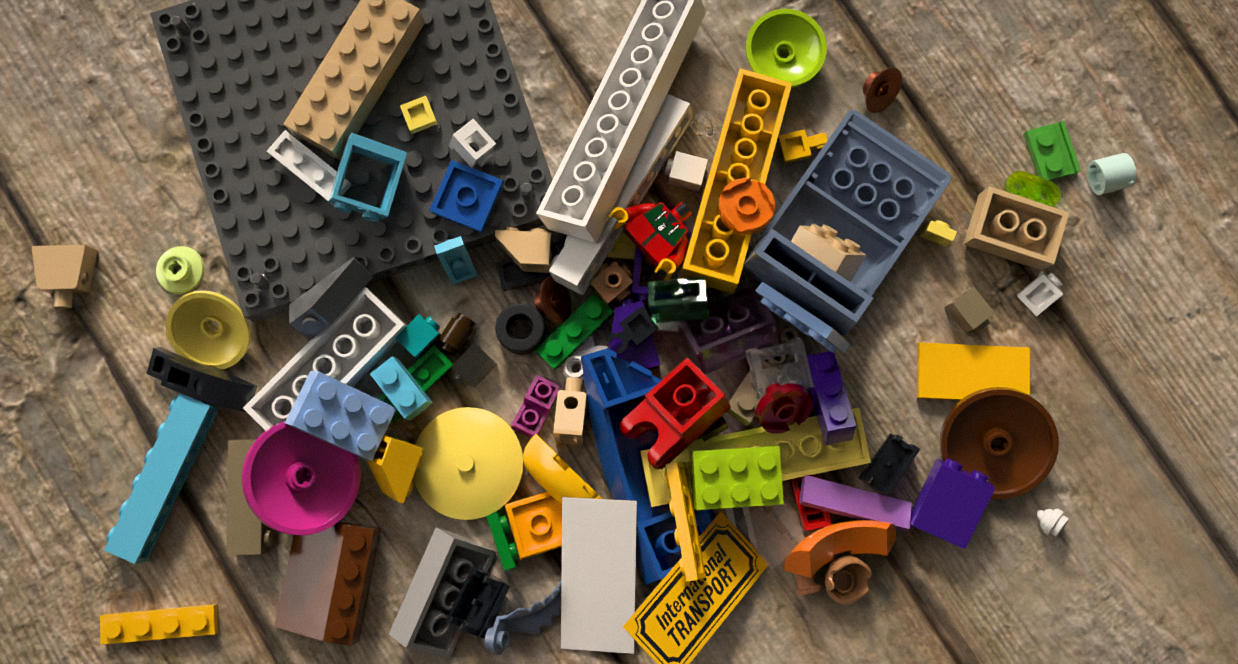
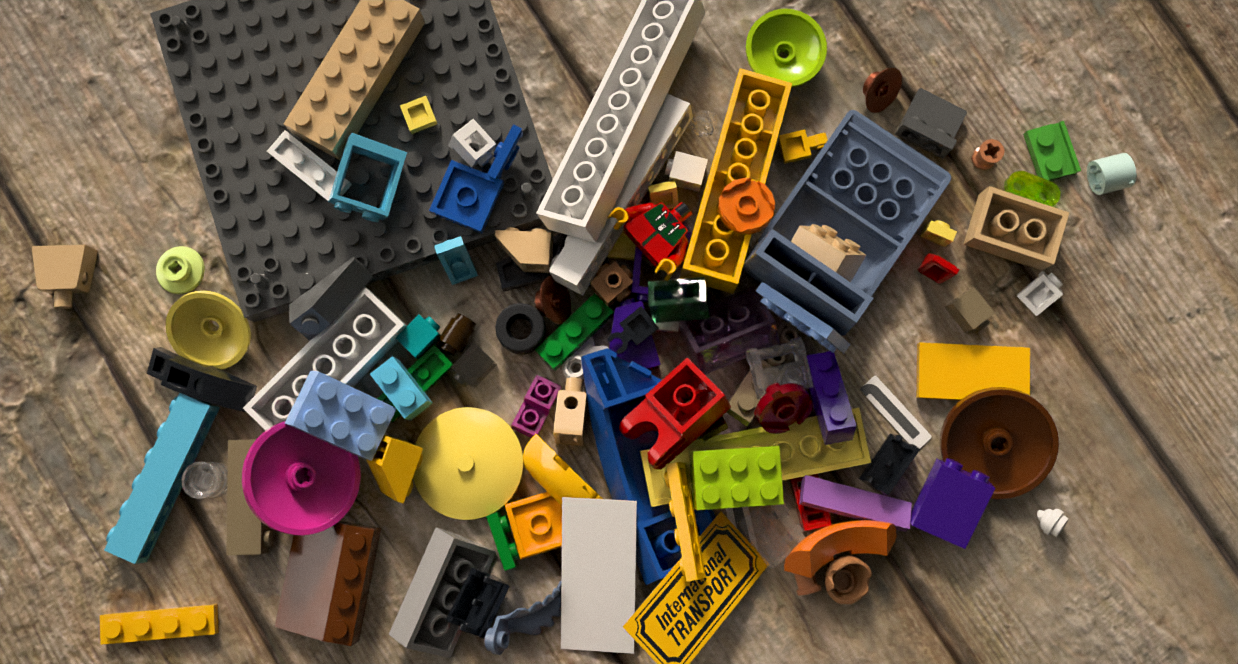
none -> clear wheel [181,461,228,499]
none -> blue plate [487,124,523,179]
none -> plate [648,180,679,209]
none -> sticker [860,376,932,449]
none -> dark grey bracket [895,88,967,159]
none -> red slope [917,253,960,284]
none -> nougat bush [971,139,1005,170]

